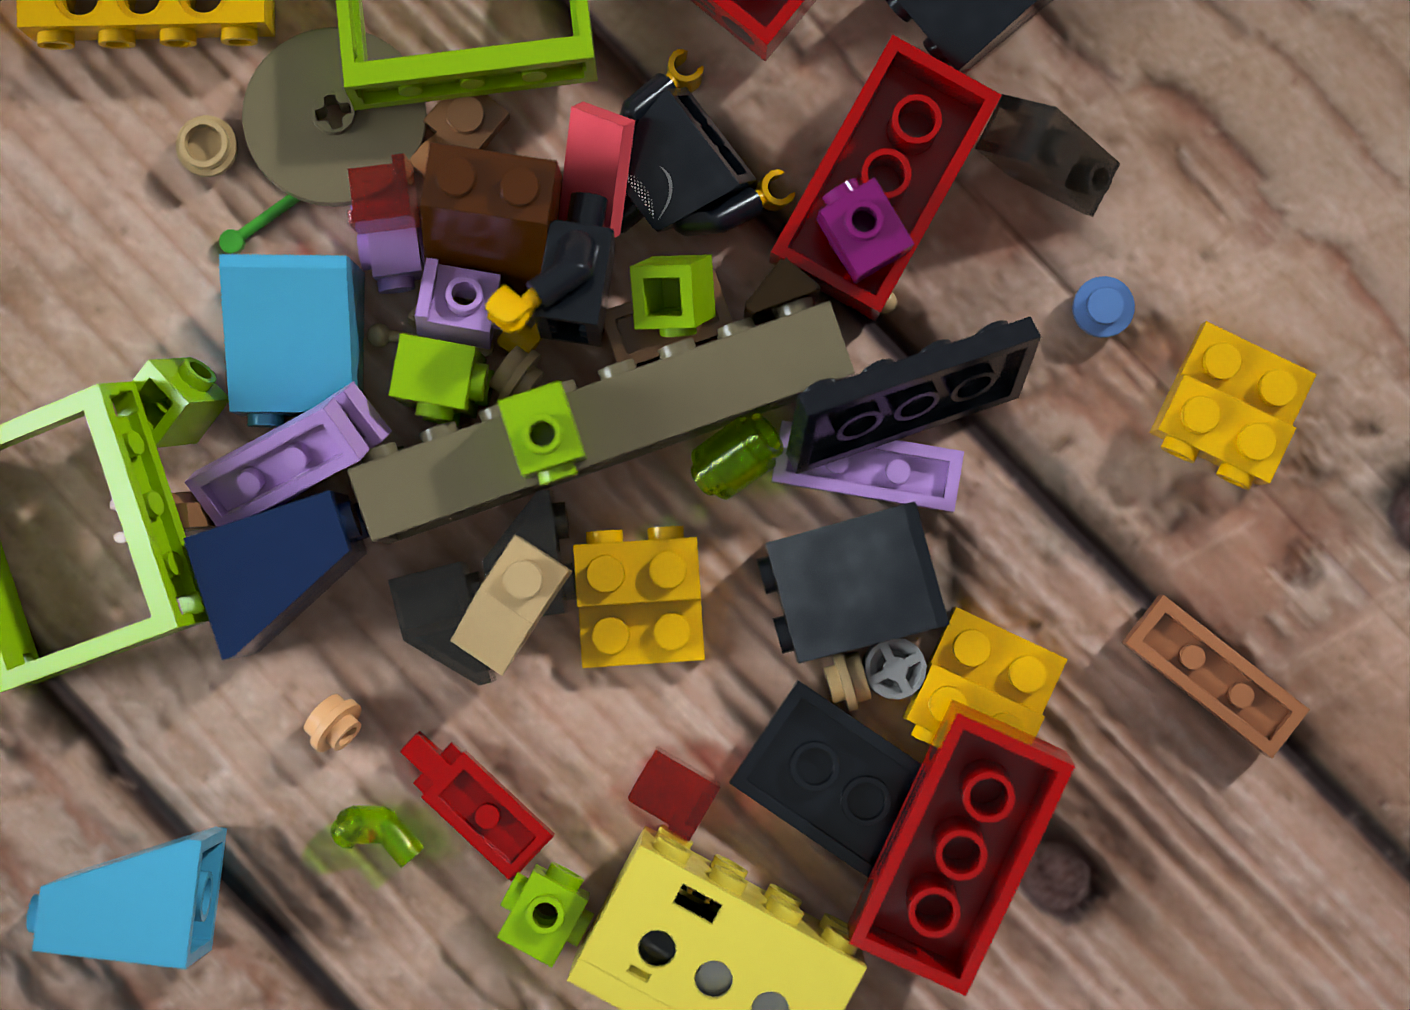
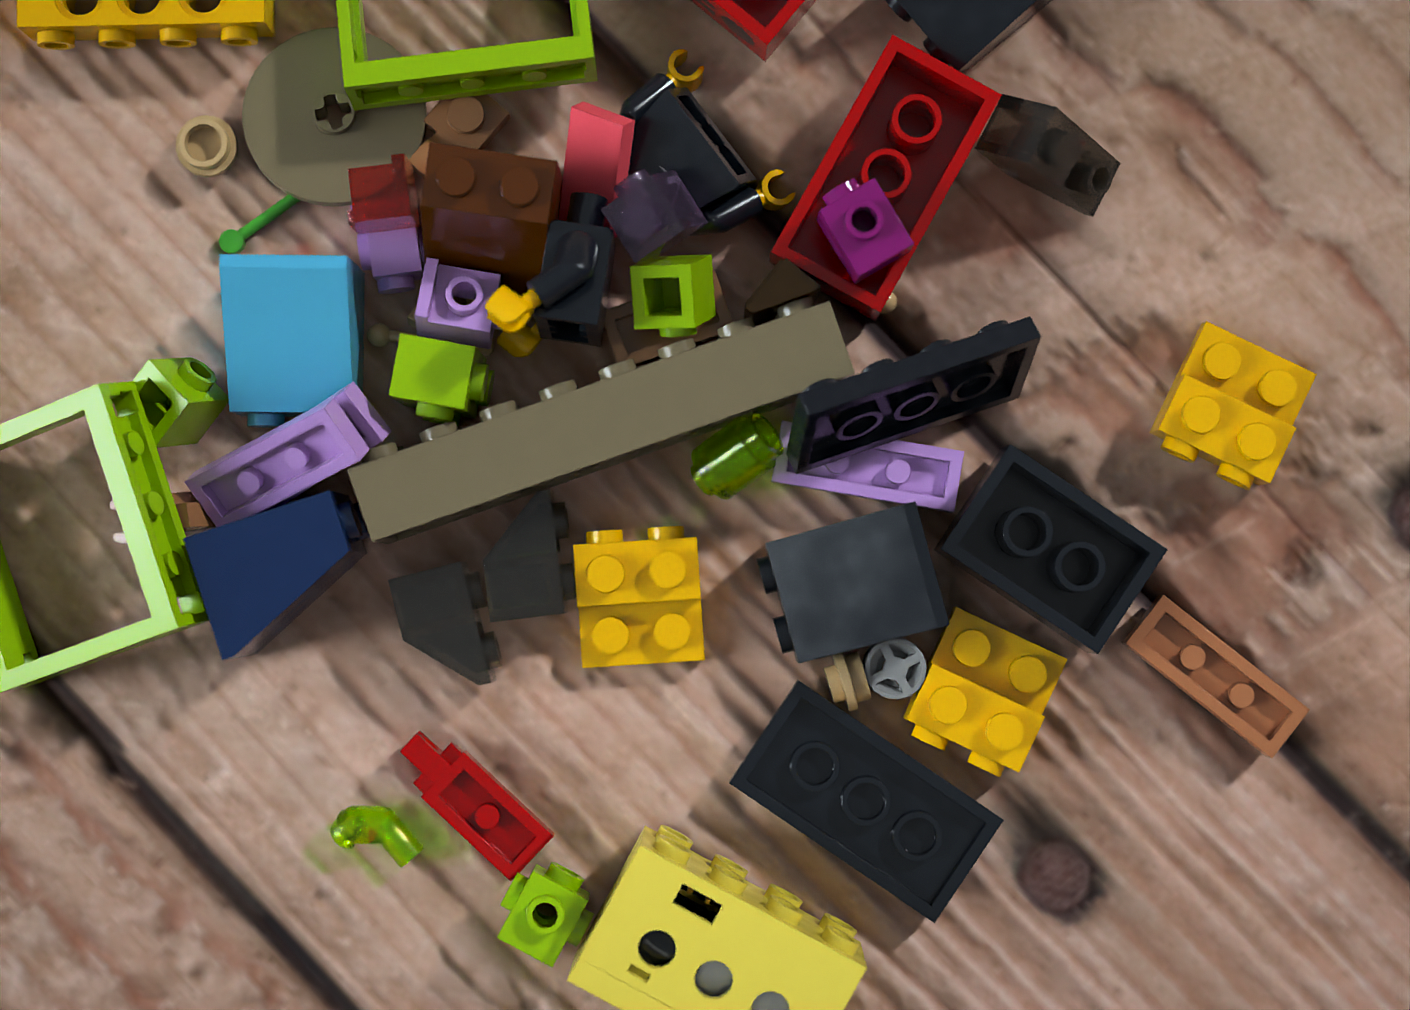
medium azure slope [26,827,227,969] -> none
light nougat plate [304,694,362,752] -> none
tan slope [450,535,572,676] -> none
tan plate [489,346,544,400] -> none
lime brick [497,381,587,486] -> none
clear red panel [628,746,721,841] -> none
red brick [847,699,1076,997] -> none
medium blue plate [1072,276,1135,338] -> none
none -> clear purple brick [601,169,708,263]
none -> black brick [934,444,1168,654]

